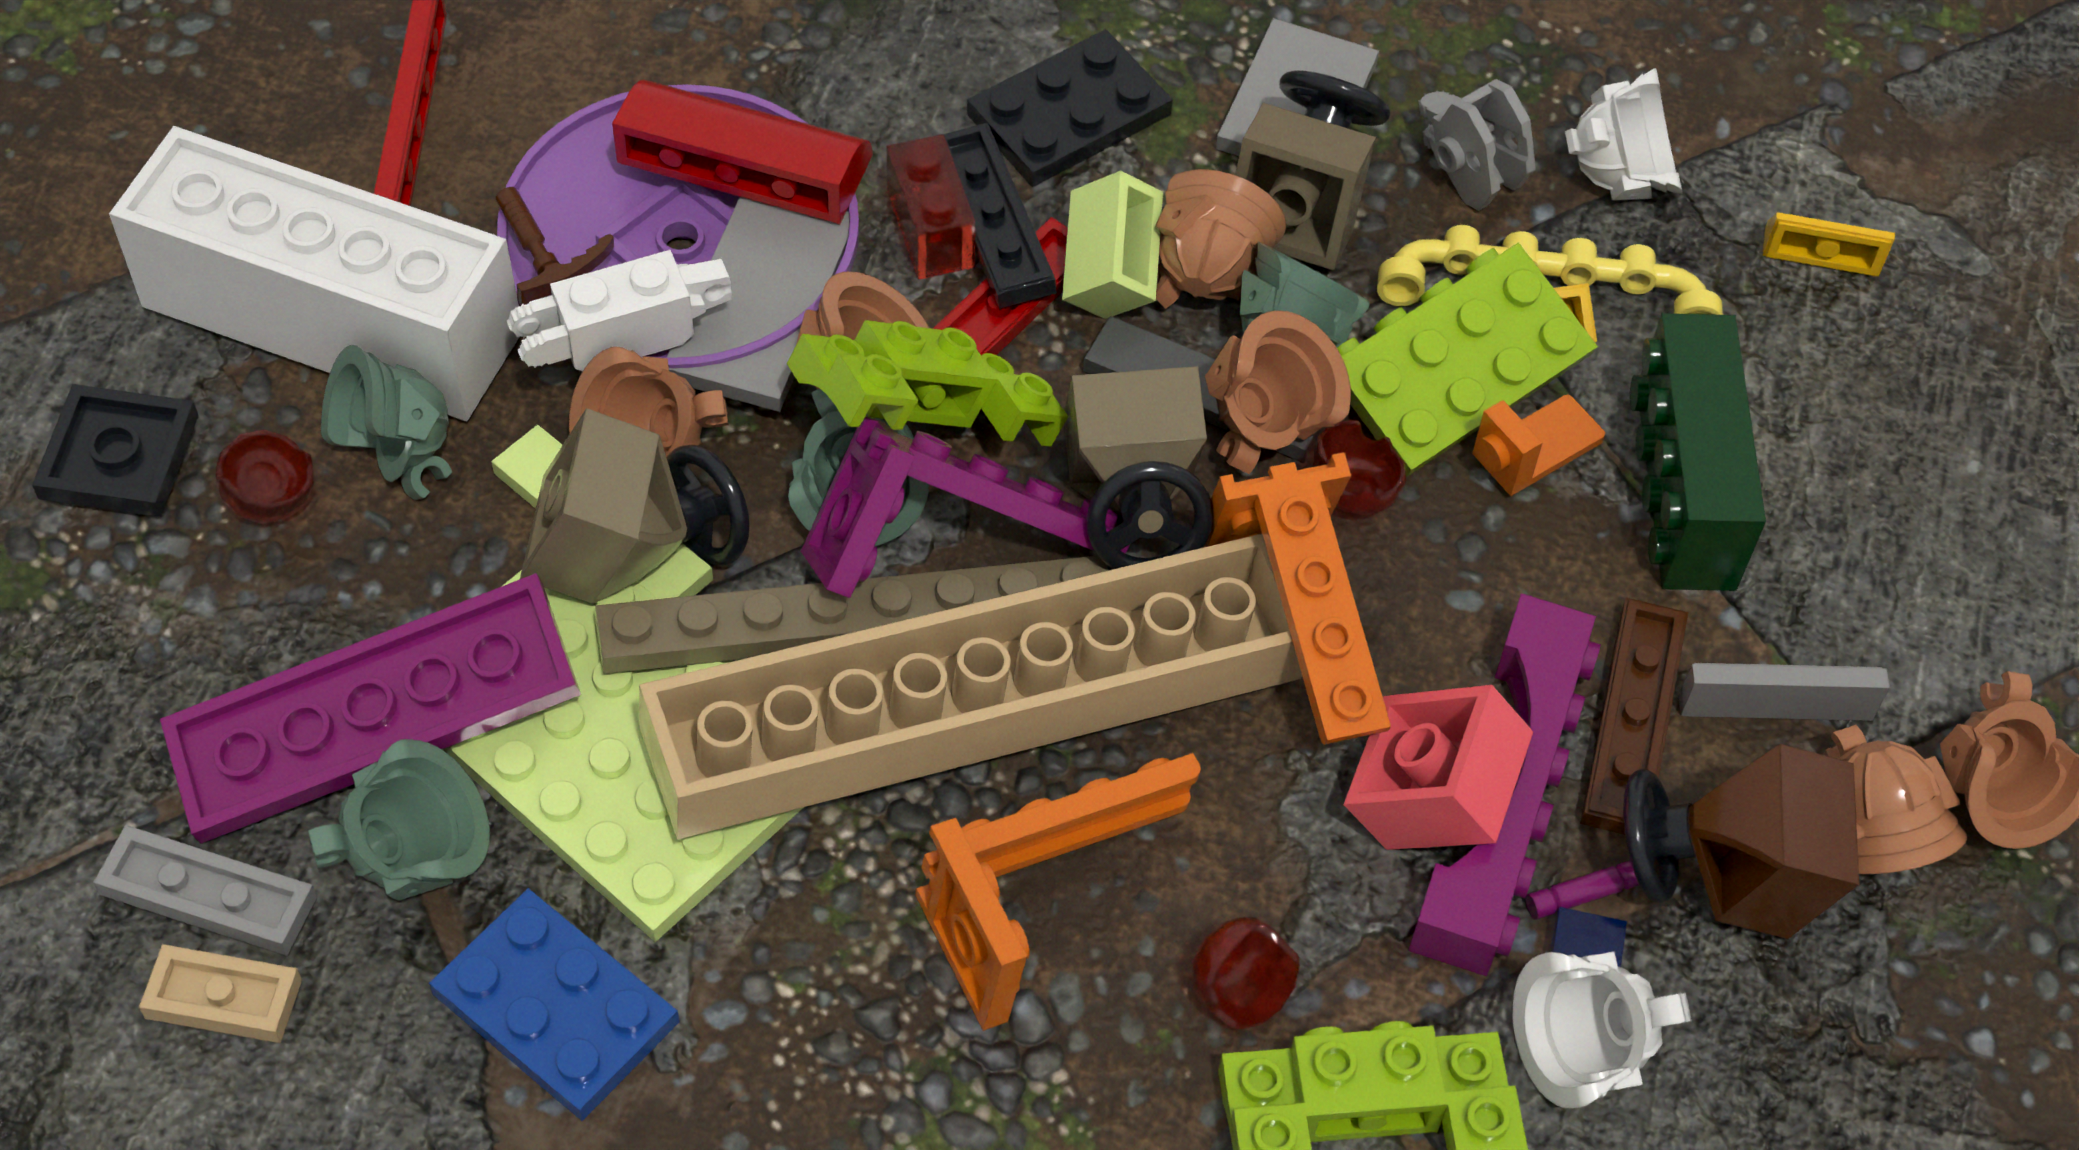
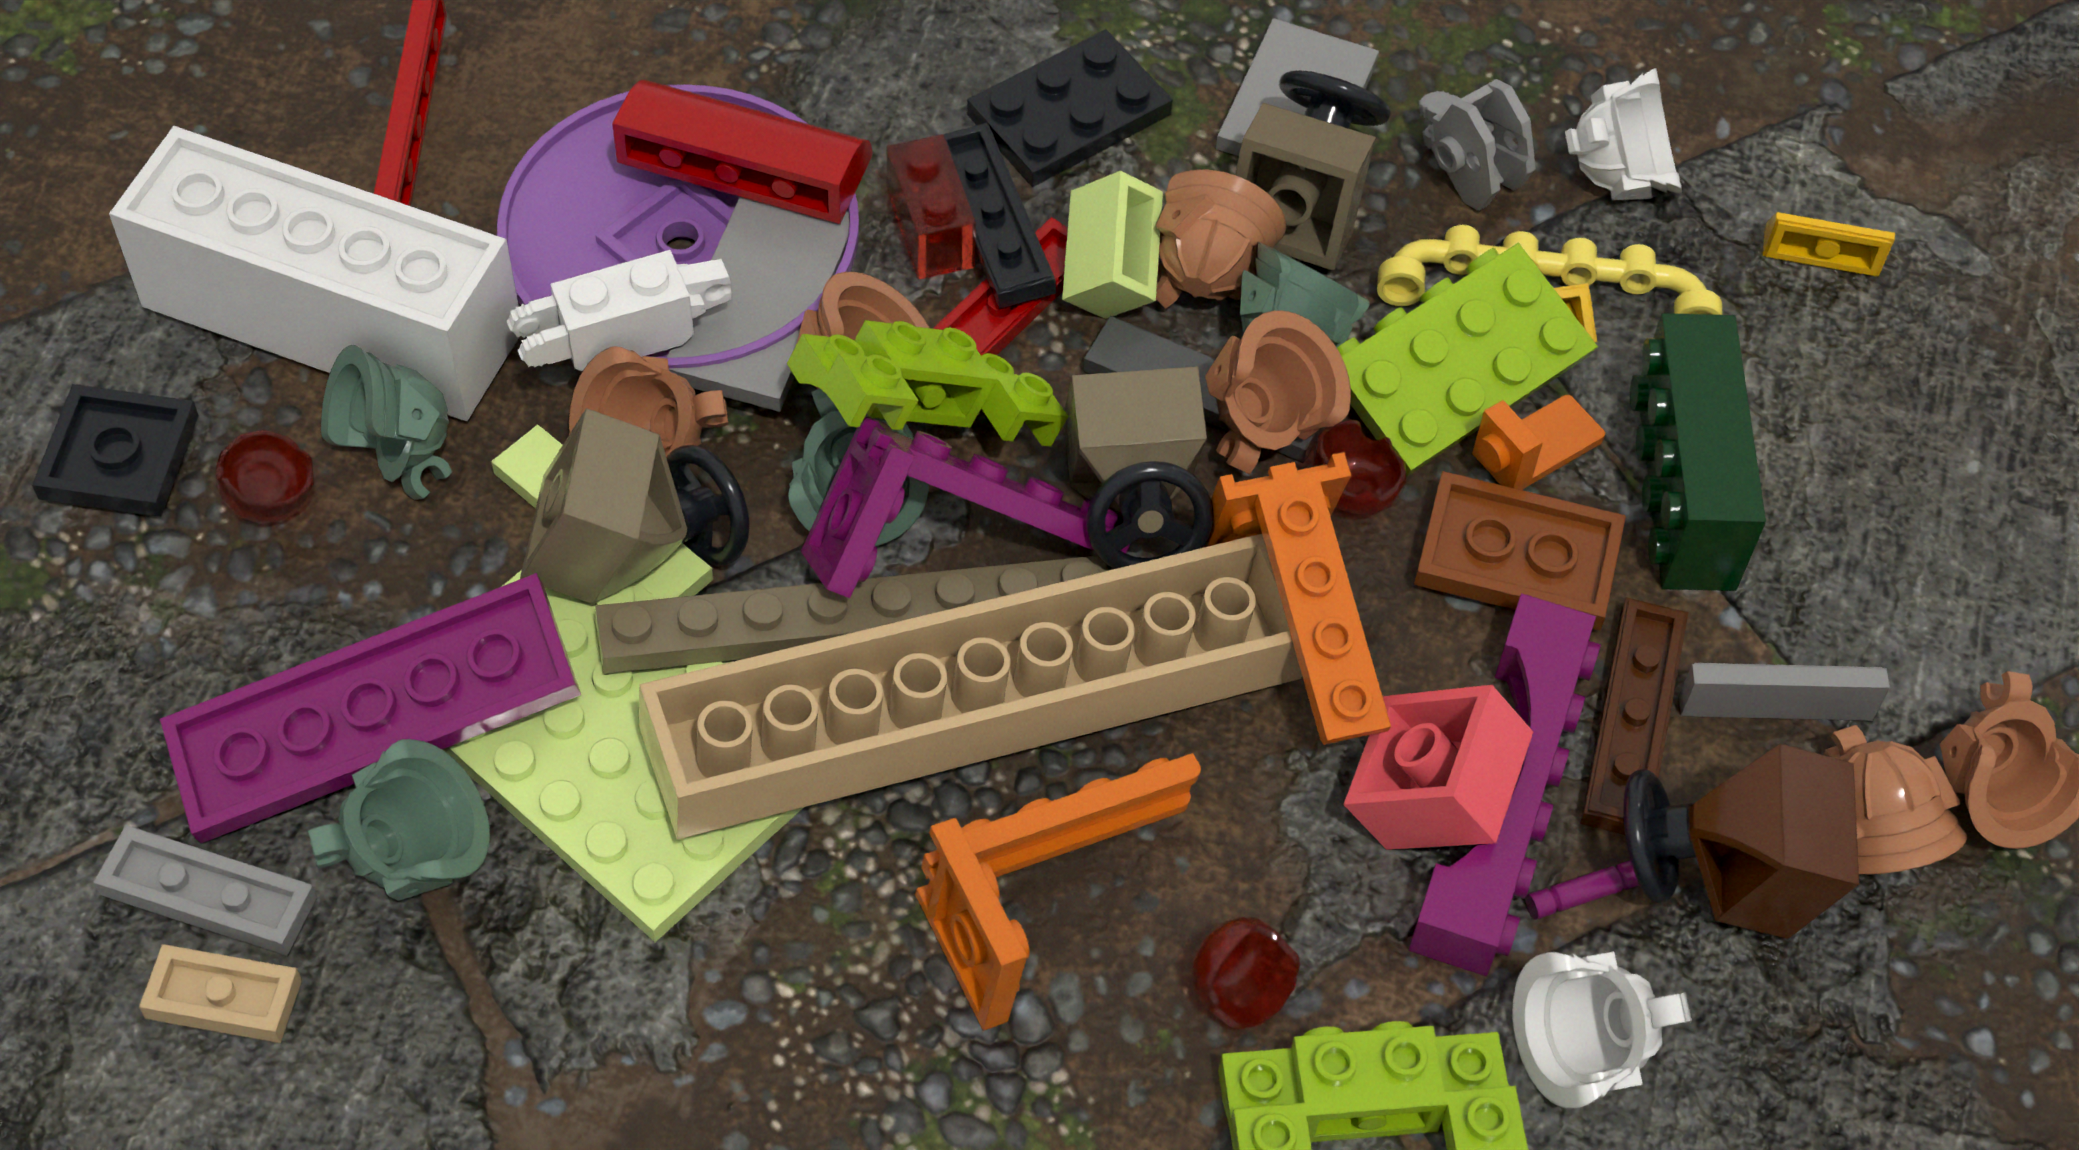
blue plate [429,888,680,1121] -> none
reddish brown piece [496,187,614,305] -> none
clear blue tile [1551,907,1627,967] -> none
none -> dark orange plate [1414,471,1626,631]

